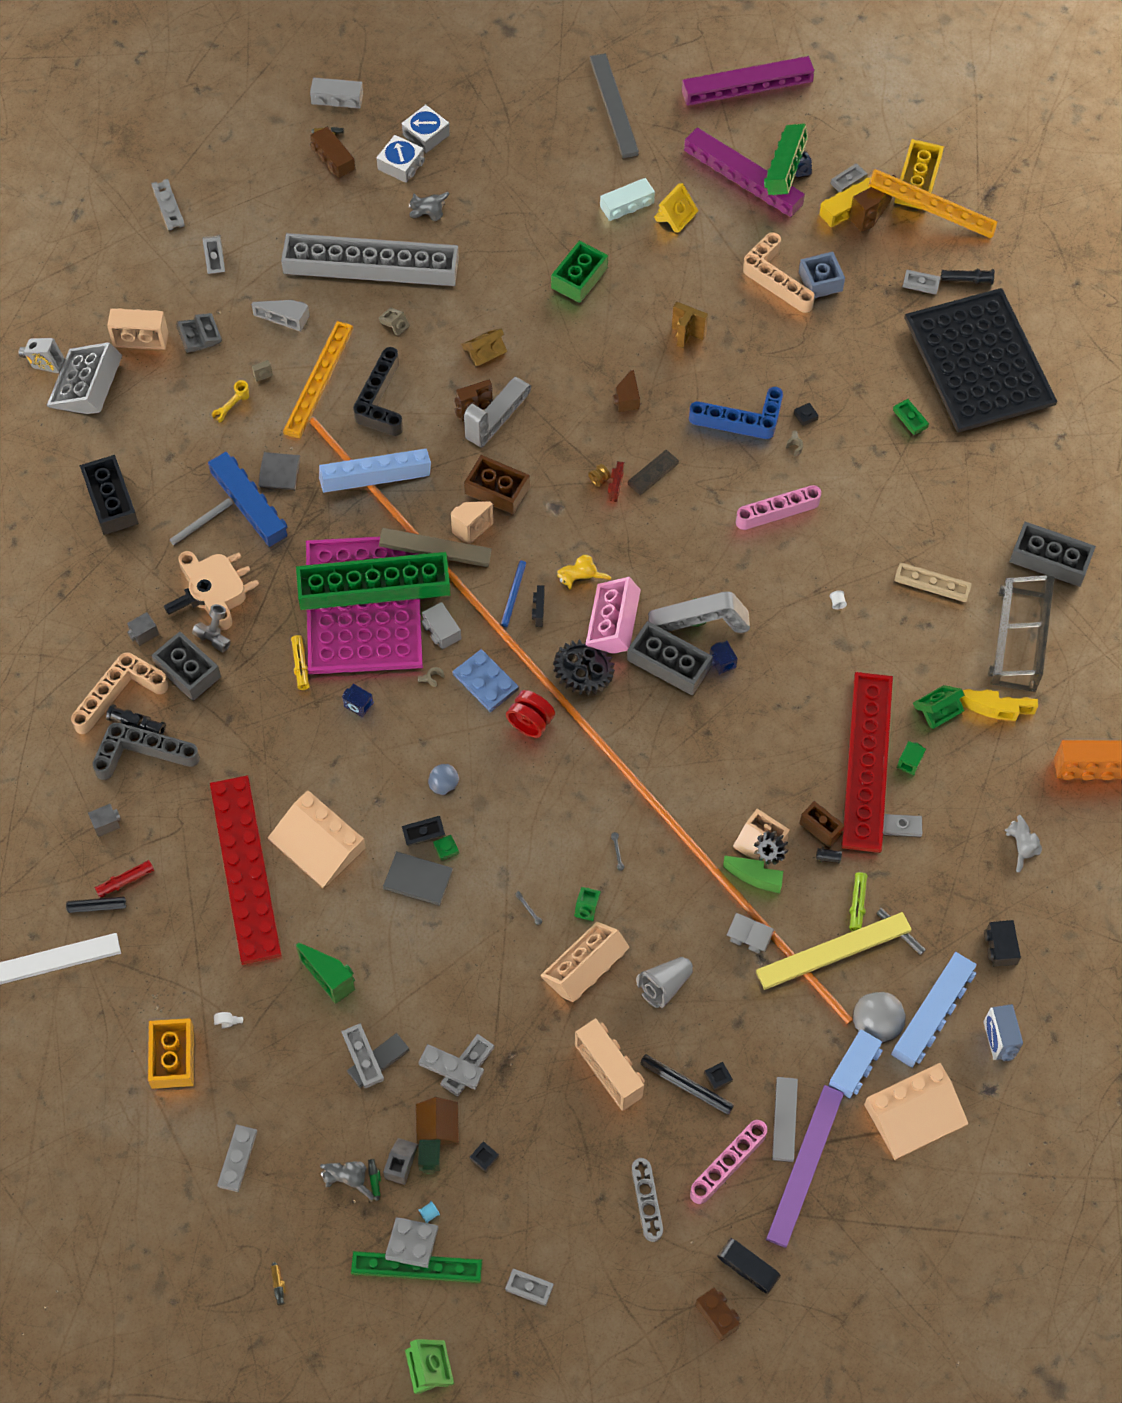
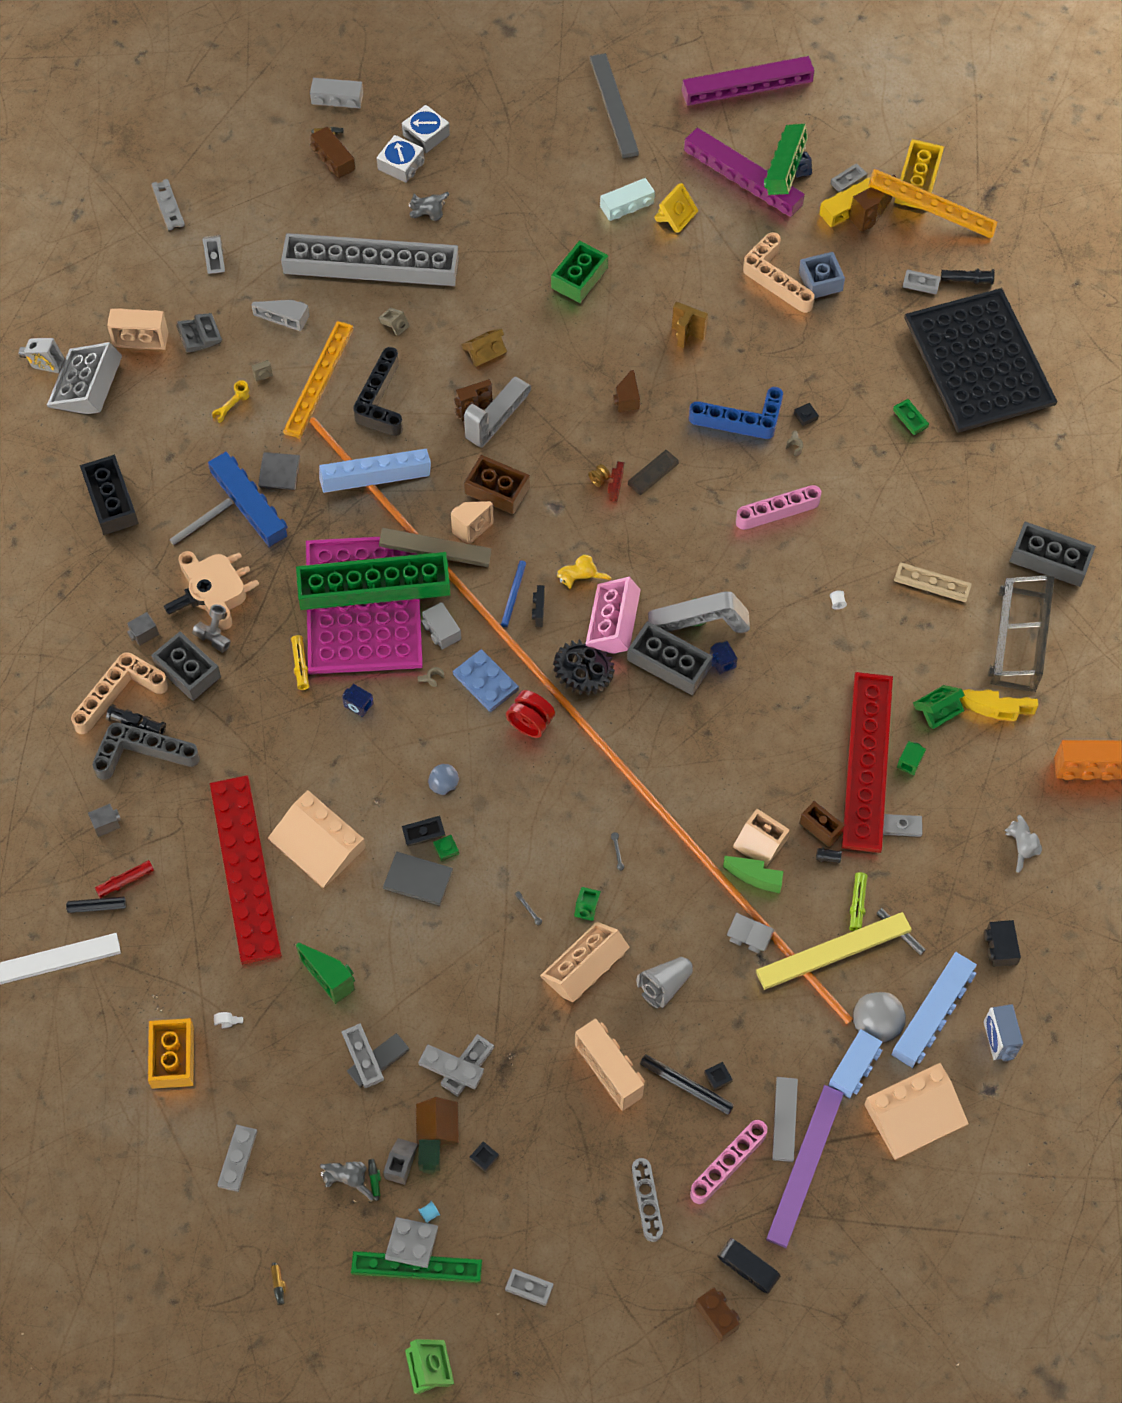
black gear [754,831,788,865] -> none

